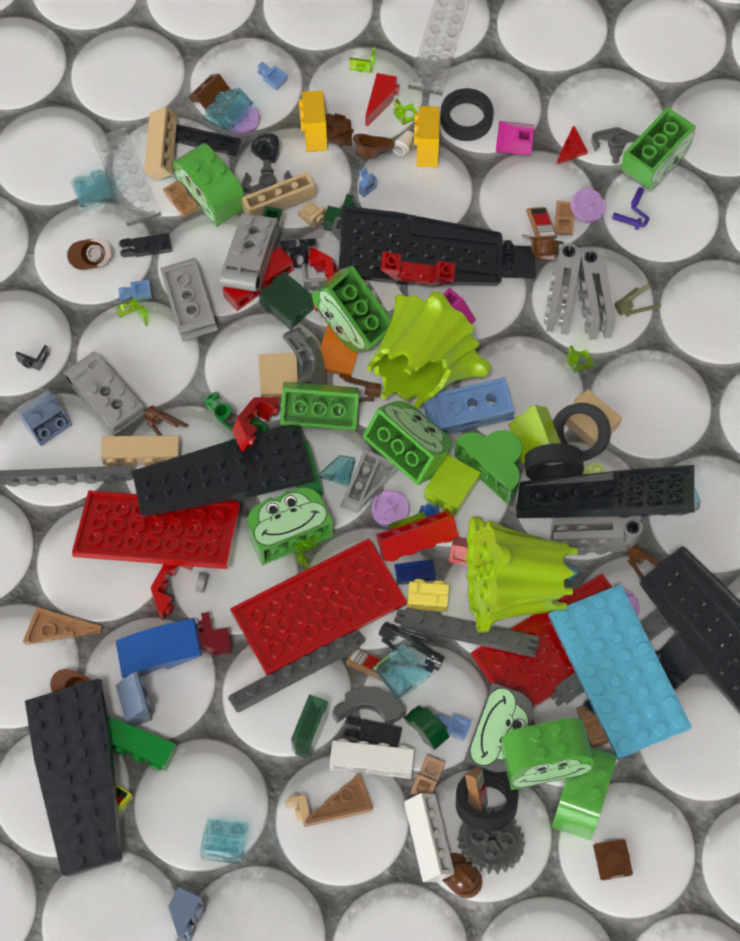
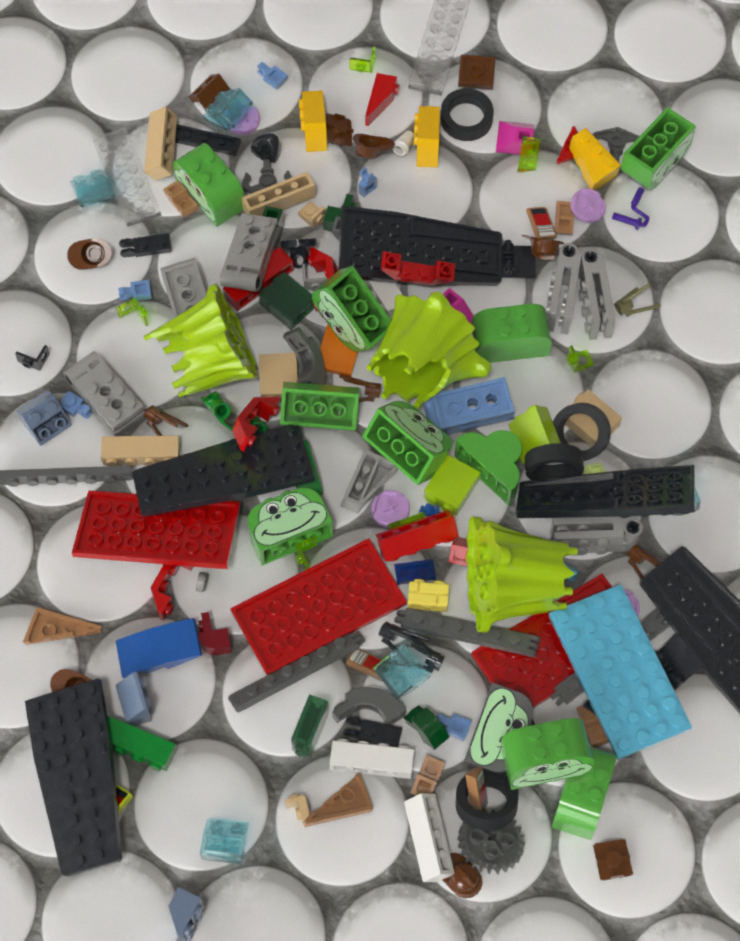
clear light blue slope [318,455,356,487] -> none
clear neon green bracket [393,98,418,125] -> none
none -> medium blue plate [59,391,92,419]
none -> lime piece [144,283,258,397]
none -> reddish brown plate [458,55,495,89]
none -> bright green brick [471,304,552,363]
none -> clear neon green slope [517,136,541,172]
none -> yellow wedge [569,128,621,191]

